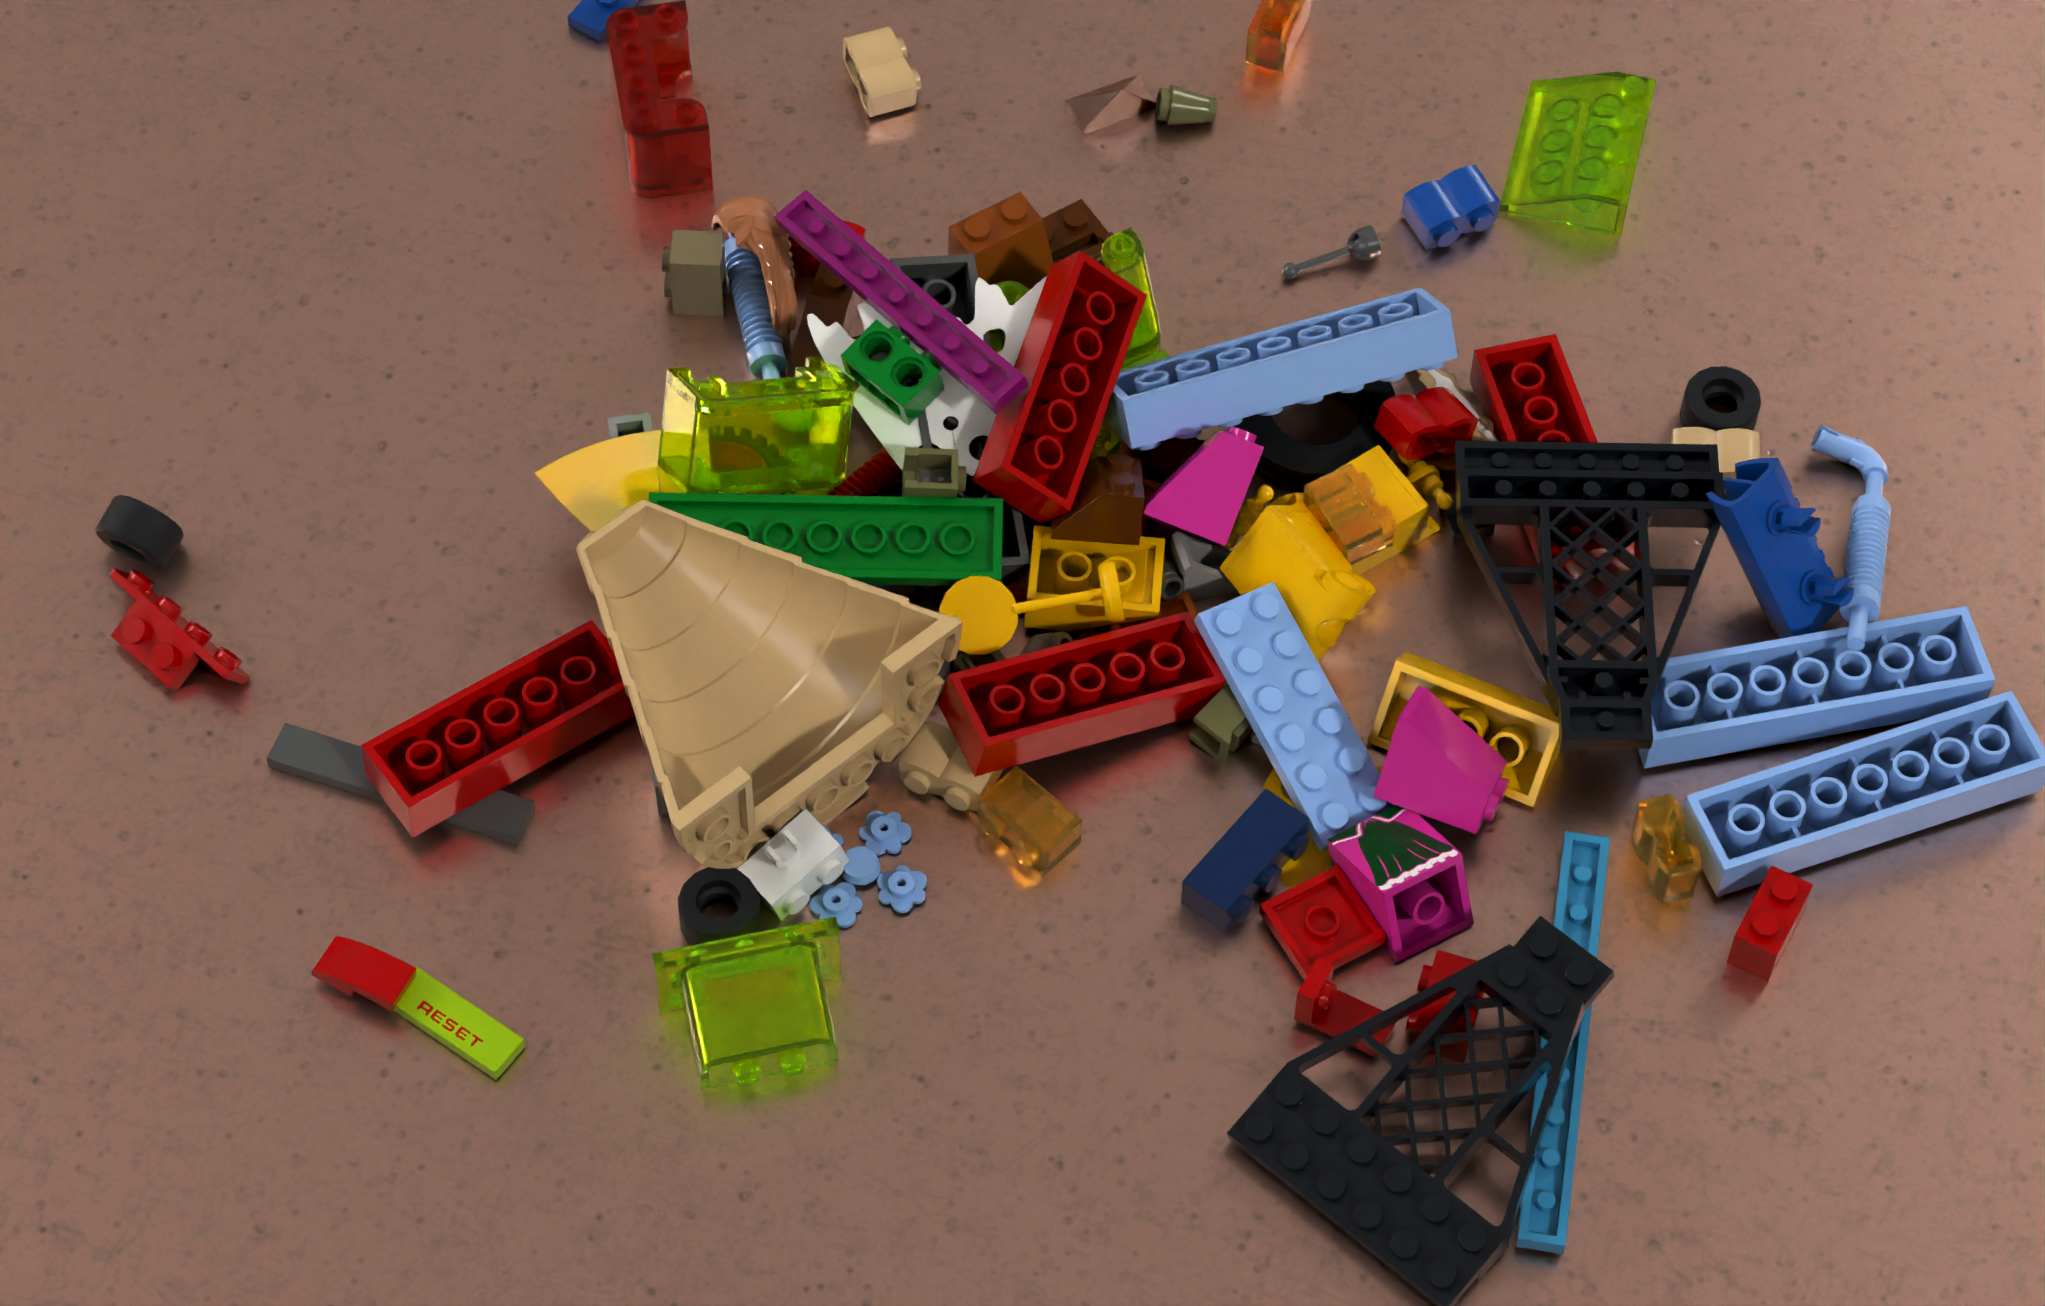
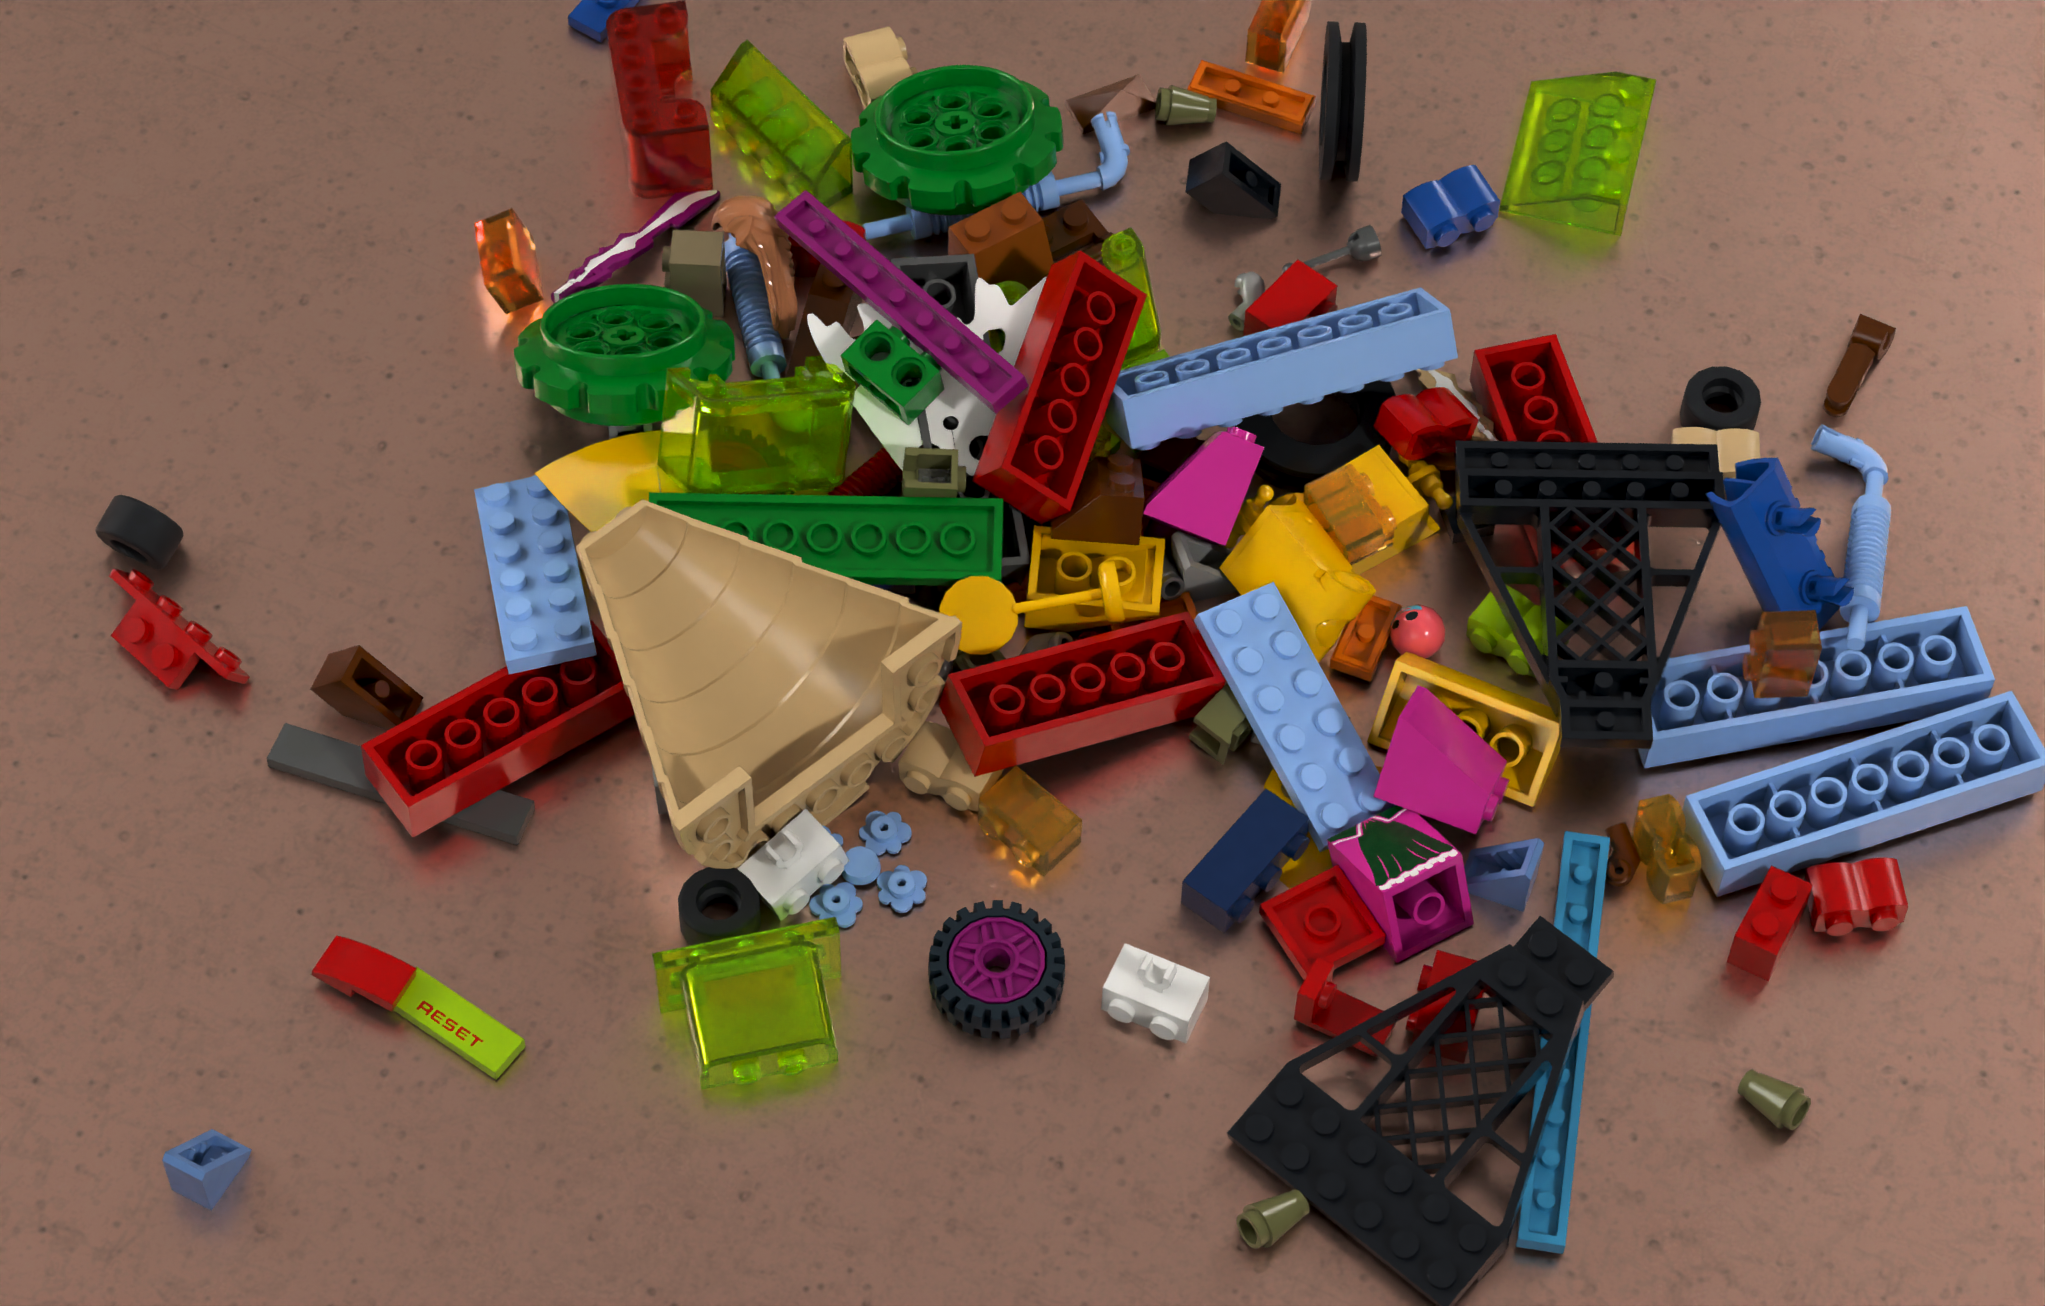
none -> medium blue slope [162,1129,252,1211]
none -> reddish brown slope [310,645,423,730]
none -> clear orange brick [474,208,544,314]
none -> light blue plate [474,475,597,675]
none -> green piece [514,284,735,426]
none -> magenta sword [551,190,720,303]
none -> clear neon green slope [710,40,853,208]
none -> green piece [851,65,1064,216]
none -> light blue piece [862,111,1130,240]
none -> wheel [928,900,1065,1039]
none -> white brick [1101,943,1210,1043]
none -> black slope [1185,141,1281,219]
none -> orange tile [1187,60,1316,134]
none -> light grey arm [1228,272,1265,331]
none -> olive cone [1236,1189,1309,1249]
none -> red brick [1243,259,1338,336]
none -> black tyre [1319,21,1367,181]
none -> orange plate [1329,595,1402,682]
none -> coral piece [1390,604,1445,658]
none -> medium blue slope [1464,838,1544,912]
none -> lime brick [1466,585,1569,678]
none -> reddish brown arm [1605,822,1641,887]
none -> olive cone [1738,1069,1811,1130]
none -> clear orange brick [1743,610,1822,698]
none -> red brick [1804,857,1908,936]
none -> reddish brown piece [1823,314,1896,417]

